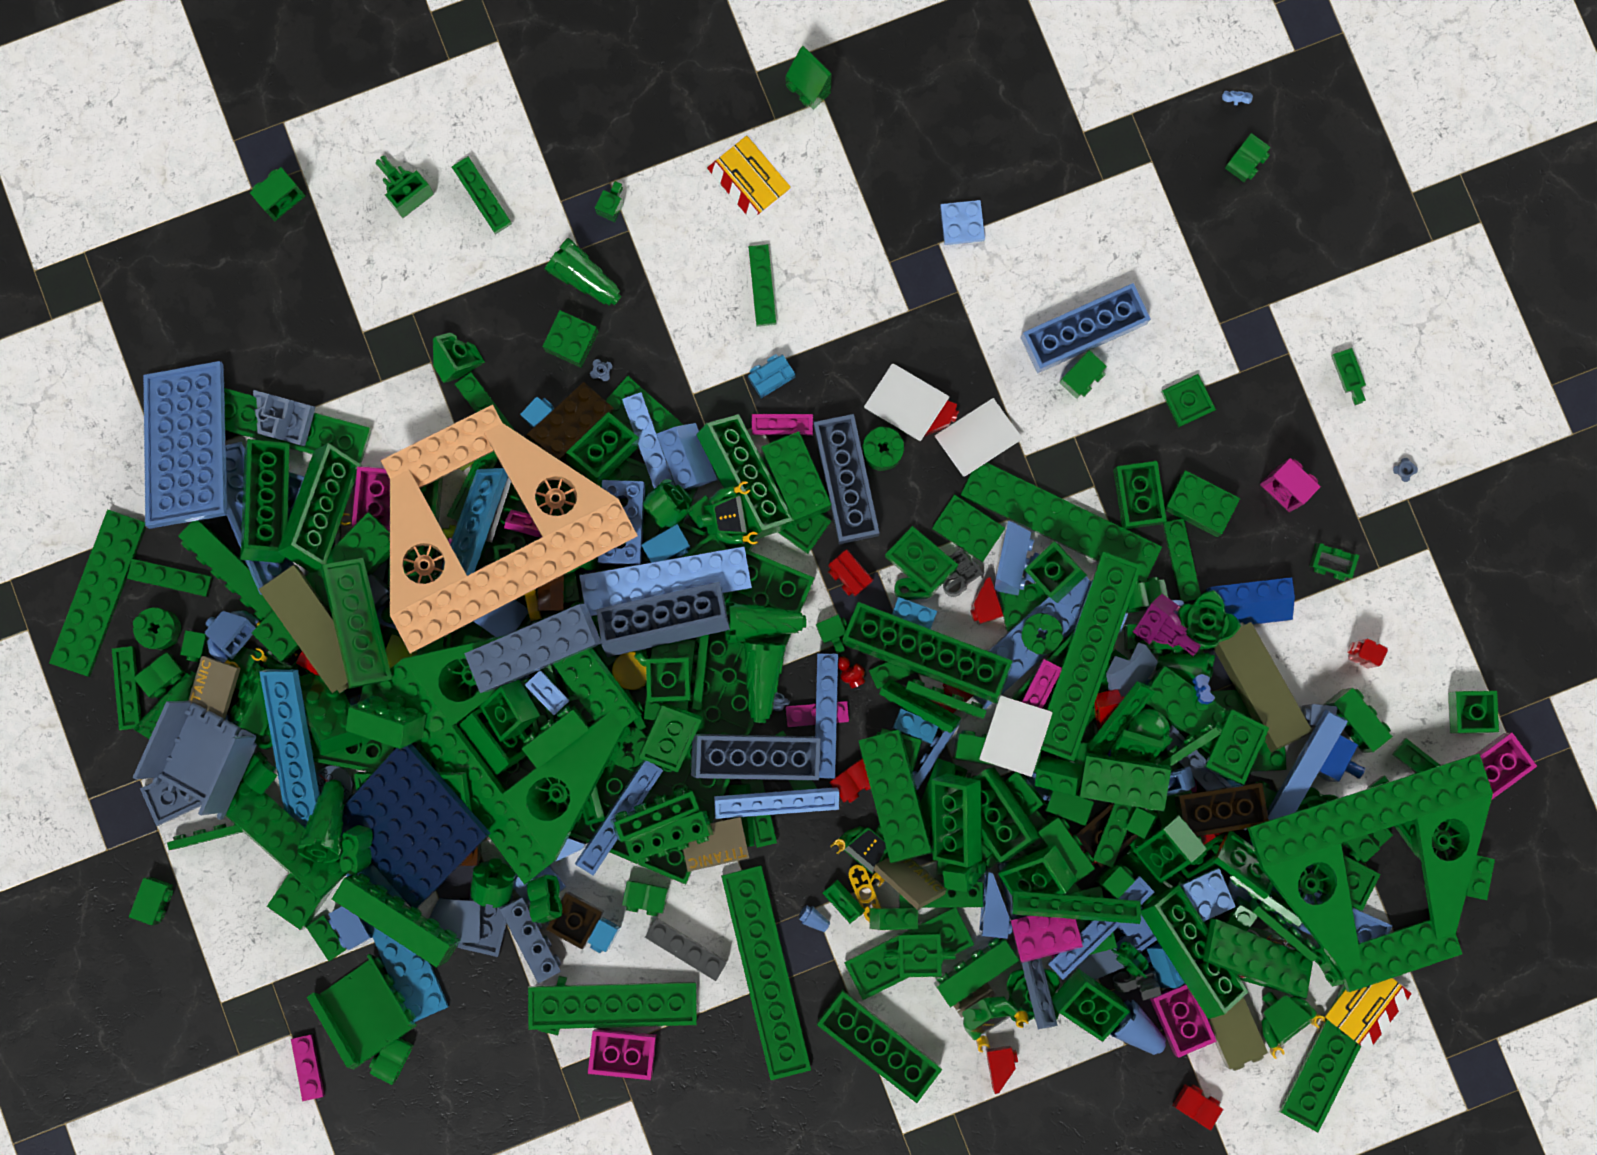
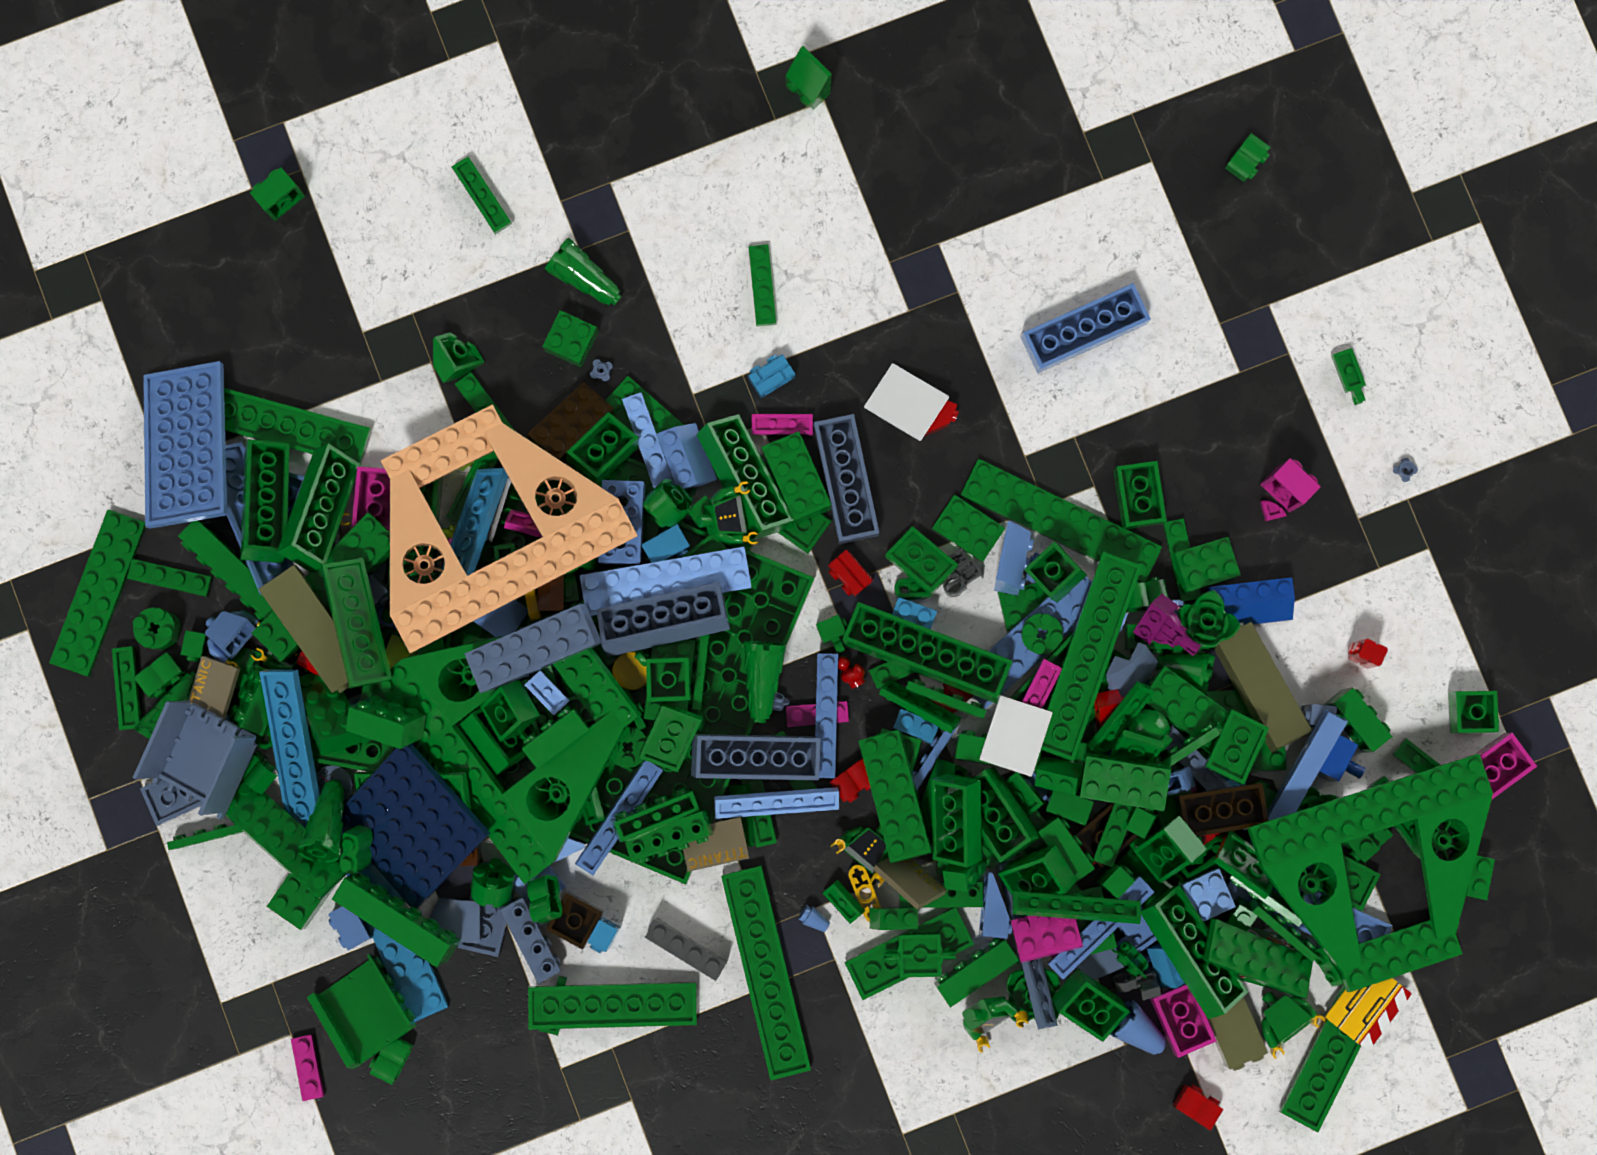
green brick [129,877,173,926] -> none
sand blue slope [253,390,316,446] -> none
green plate [306,915,347,961] -> none
green brick [375,156,434,219] -> none
dark azure brick [520,397,554,428] -> none
dark pink brick [588,1028,657,1080] -> none
green brick [595,181,623,222] -> none
green brick [622,880,669,917] -> none
yellow sticker [707,136,791,220] -> none
green cone [725,602,807,644] -> none
green brick [817,989,942,1103] -> none
green brick [862,427,904,471] -> none
white sticker [935,398,1022,477] -> none
light blue plate [940,200,985,245] -> none
dark tan hinge [954,982,995,1018] -> none
red slope [970,577,1003,625] -> none
red slope [985,1045,1018,1094] -> none
green brick [1059,350,1107,399] -> none
green tile [1161,374,1216,428] -> none
green brick [1164,470,1240,537] -> none
piece [1192,674,1215,705] -> none
light blue piece [1222,91,1253,106] -> none
green window [1309,543,1360,581] -> none
none -> green plate [1172,537,1241,593]
none -> dark pink tile [1260,501,1286,522]

